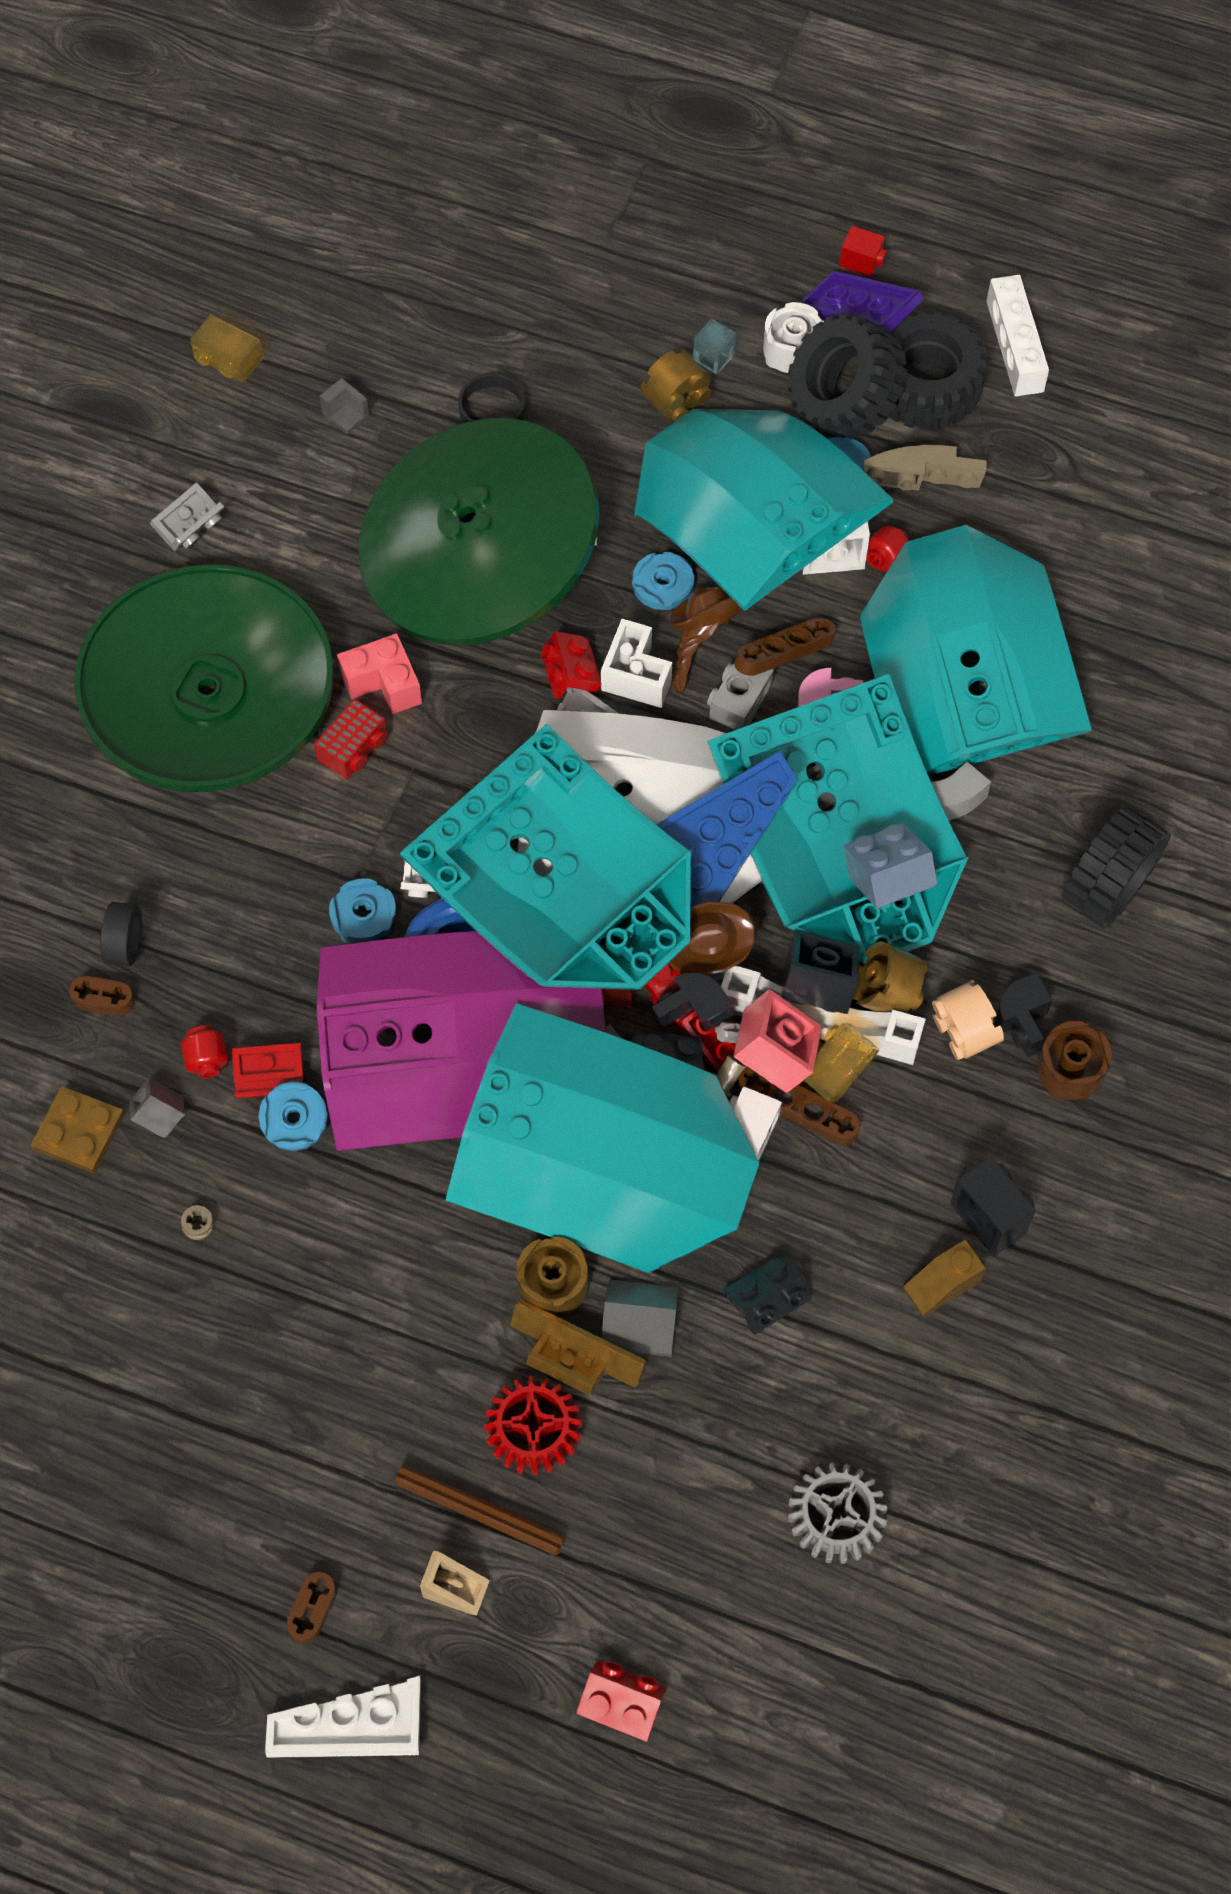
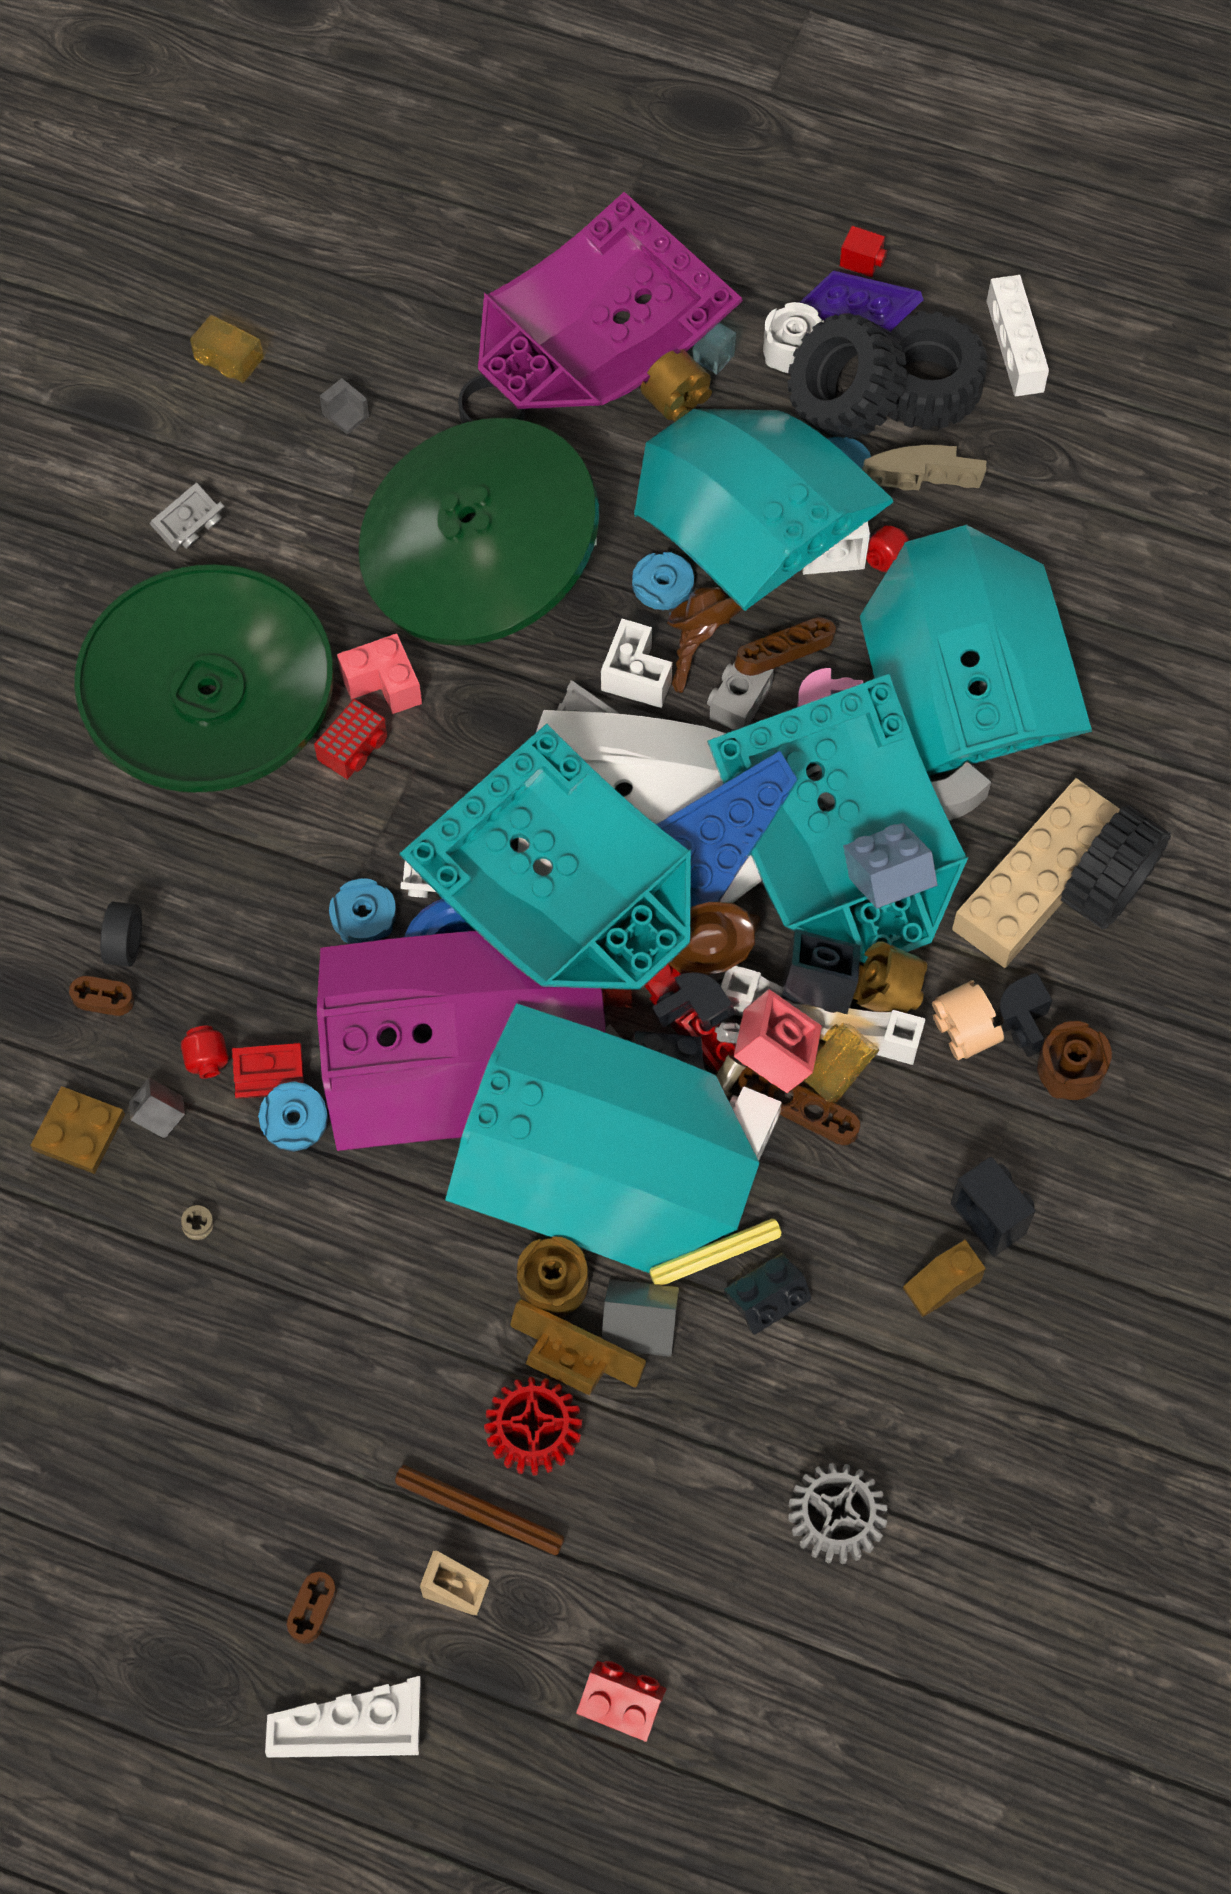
red bracket [541,631,602,699] -> none
none -> magenta wedge [478,192,743,409]
none -> light yellow axle [650,1219,781,1285]
none -> tan brick [952,778,1120,968]

